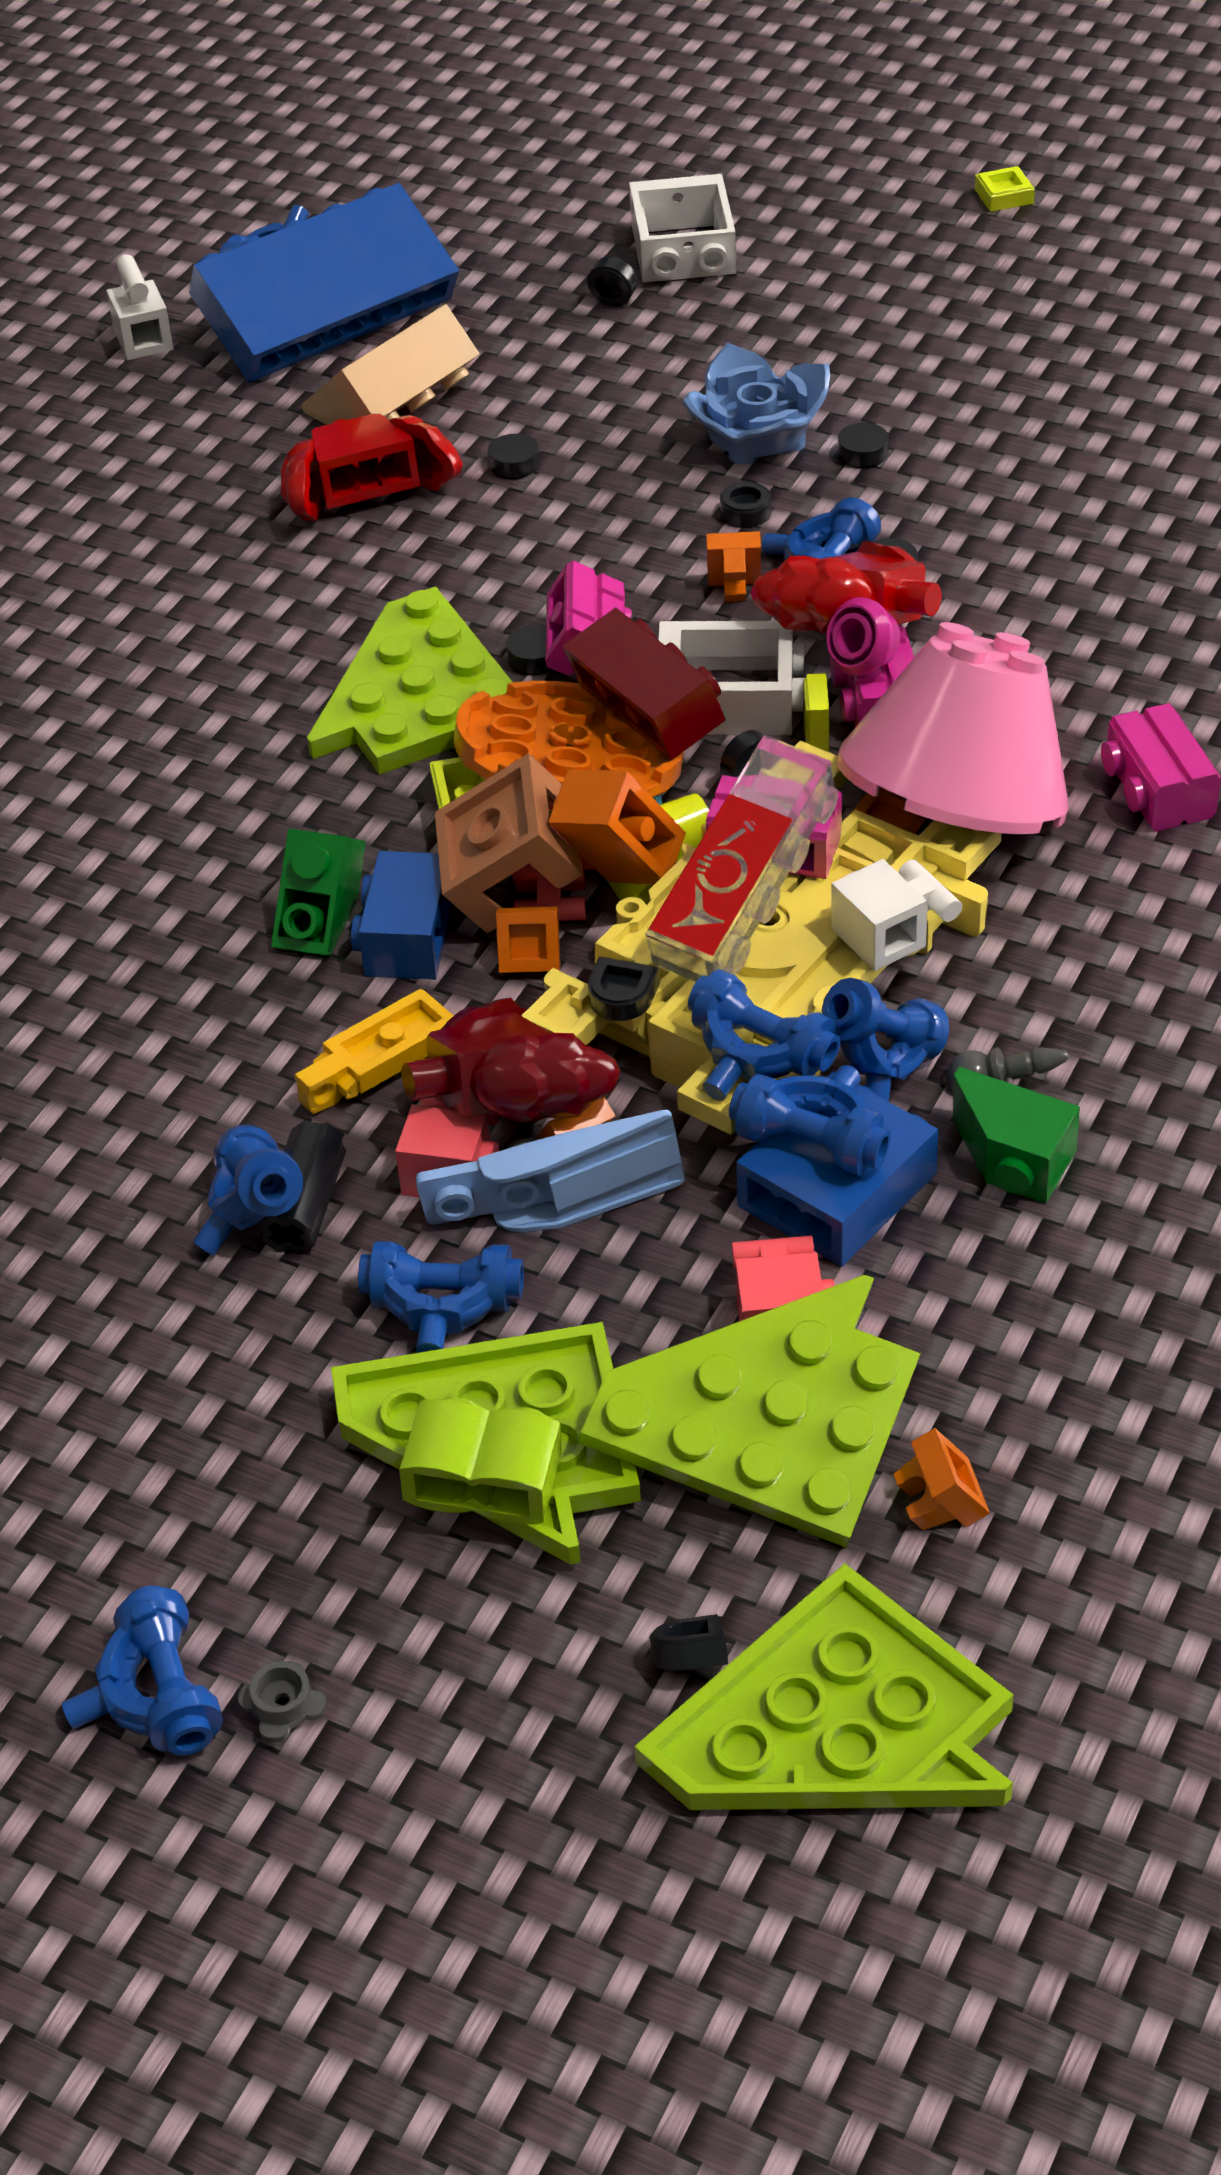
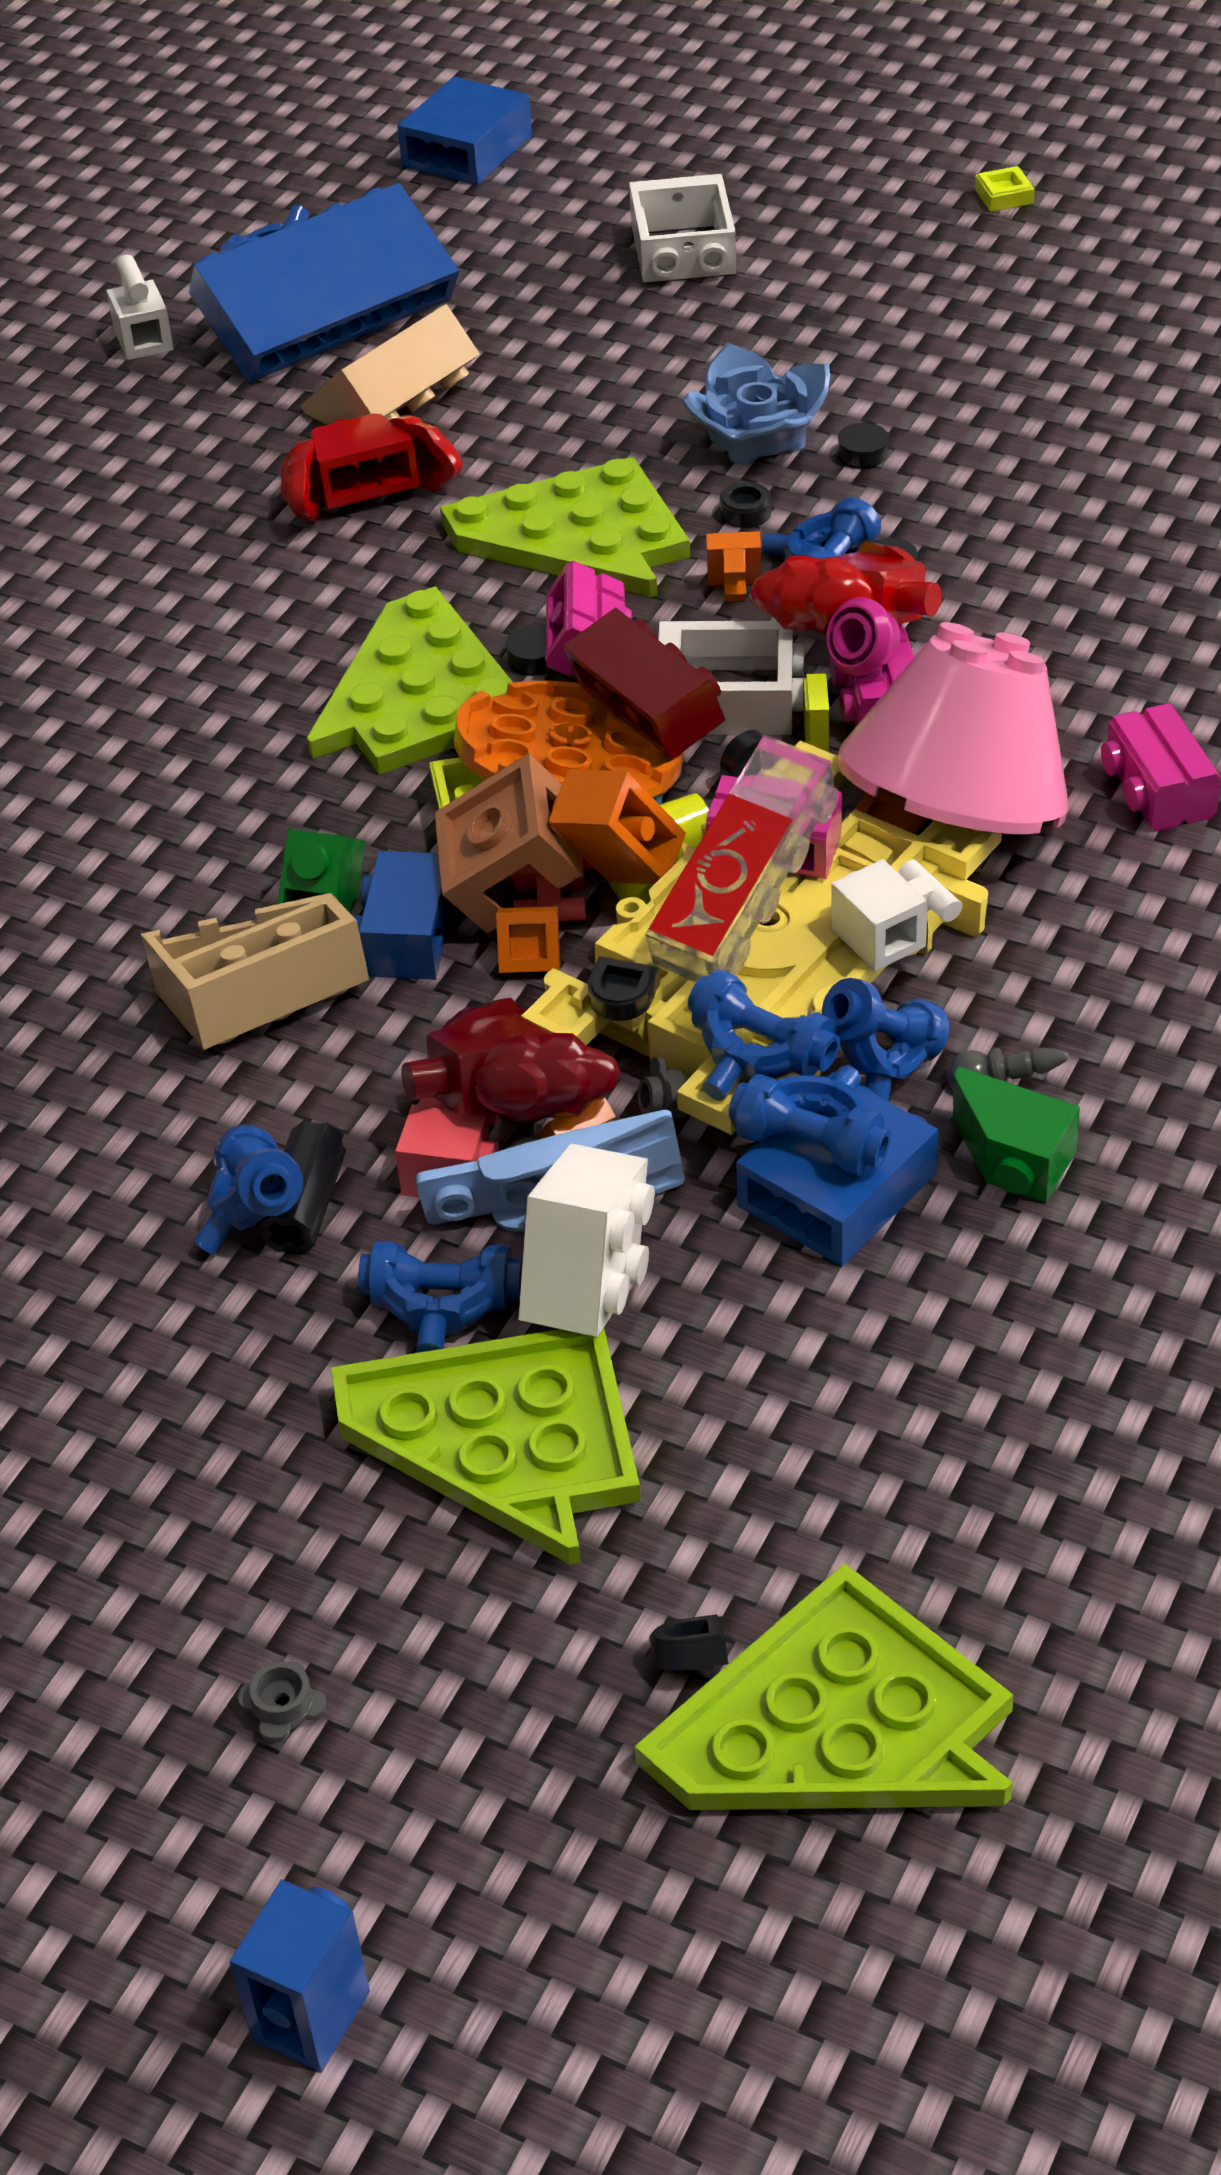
blue piece [62,1586,223,1756] -> none
yellow hinge [295,988,454,1114] -> none
lime brick [399,1397,562,1524] -> none
black tile [488,434,540,479] -> none
lime wing [579,1275,921,1548] -> none
black tile [587,257,638,306] -> none
coral brick [731,1235,835,1321] -> none
orange tile [893,1428,990,1531] -> none
none -> tan wedge [141,893,369,1050]
none -> blue brick [230,1879,370,2073]
none -> blue brick [397,76,532,185]
none -> lime wing [440,457,690,597]
none -> white brick [519,1143,655,1337]
none -> dark grey plate [638,1057,688,1120]

